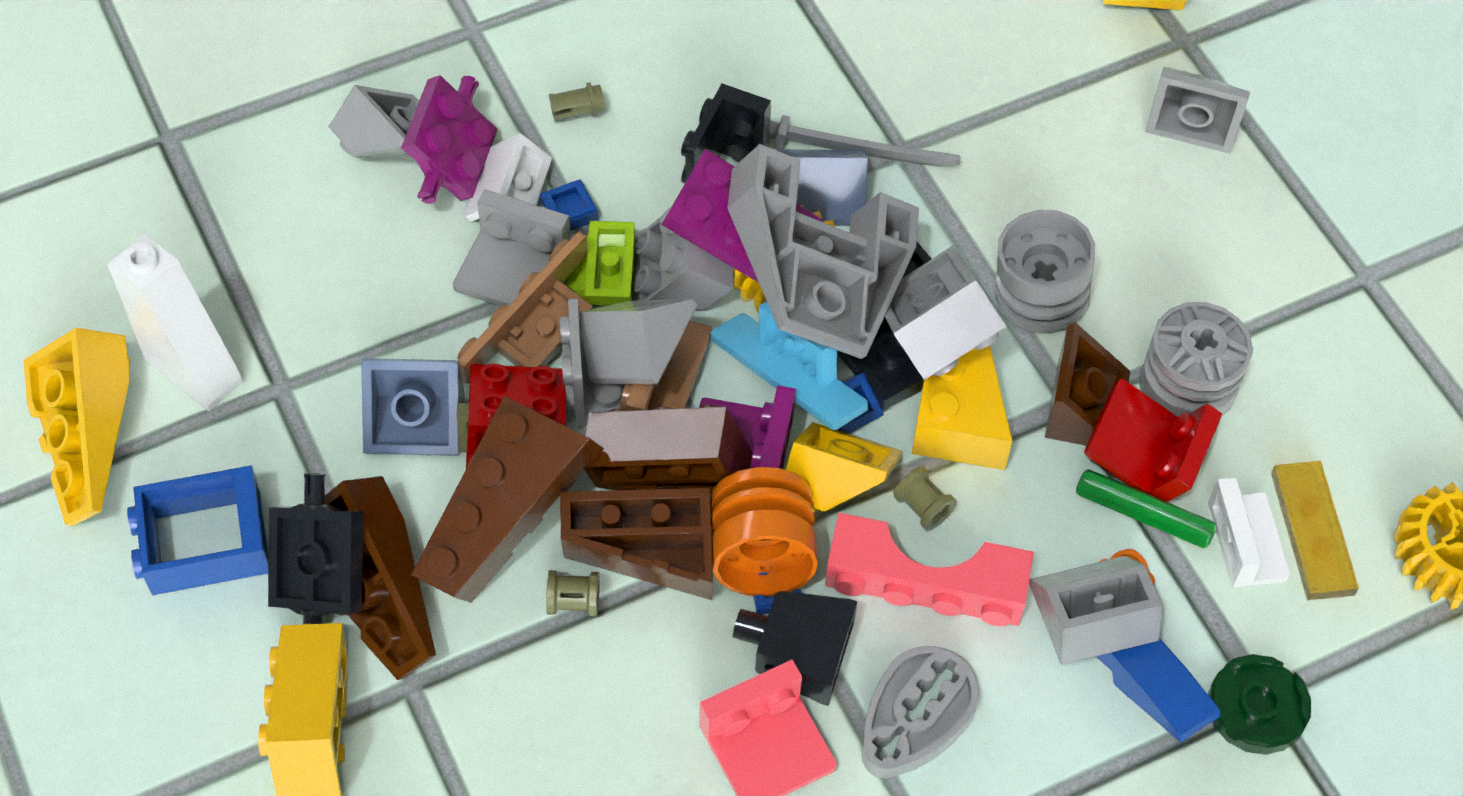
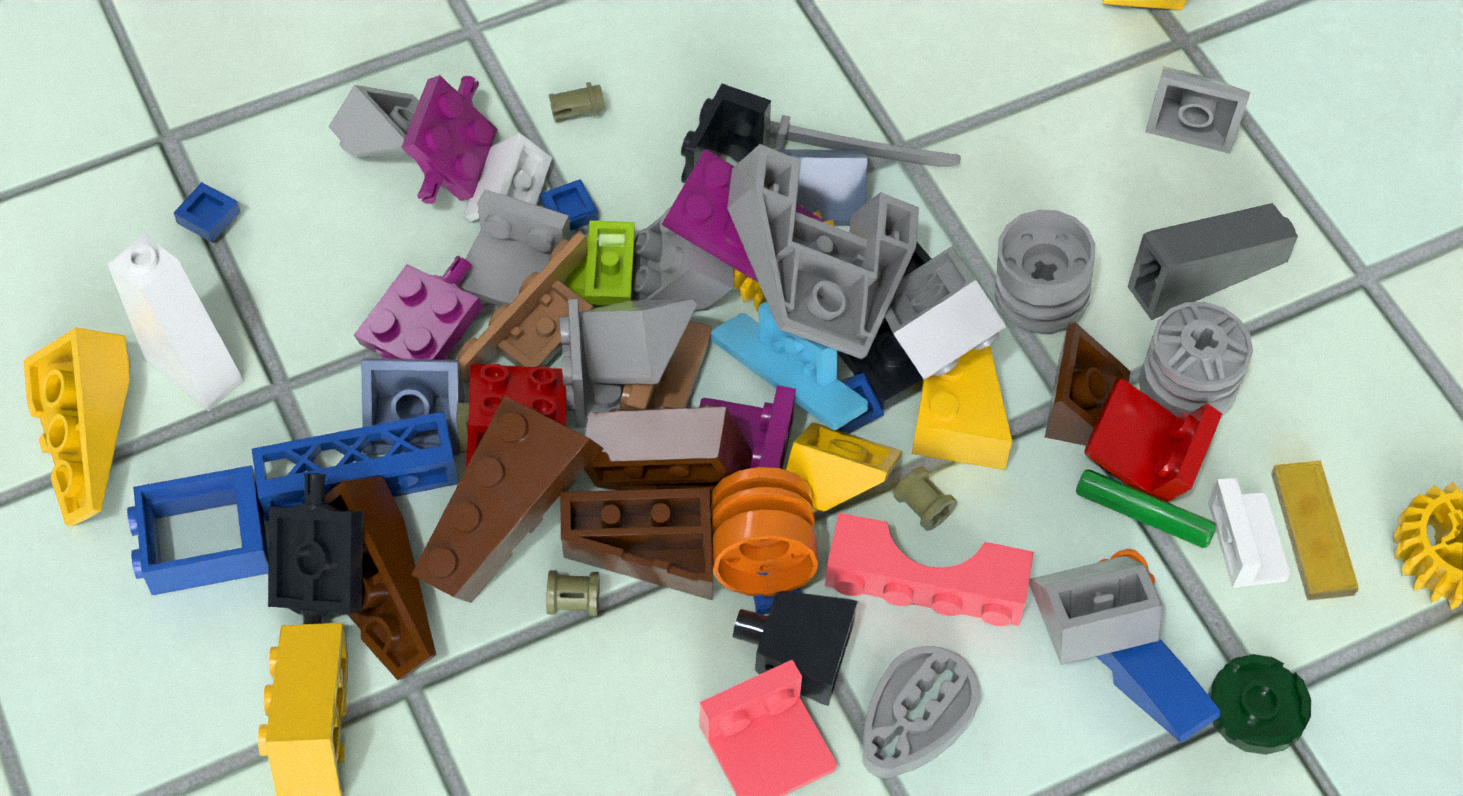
none -> blue plate [174,182,240,243]
none -> blue fence [251,412,458,522]
none -> plate [354,256,483,360]
none -> dark grey slope [1127,203,1298,320]

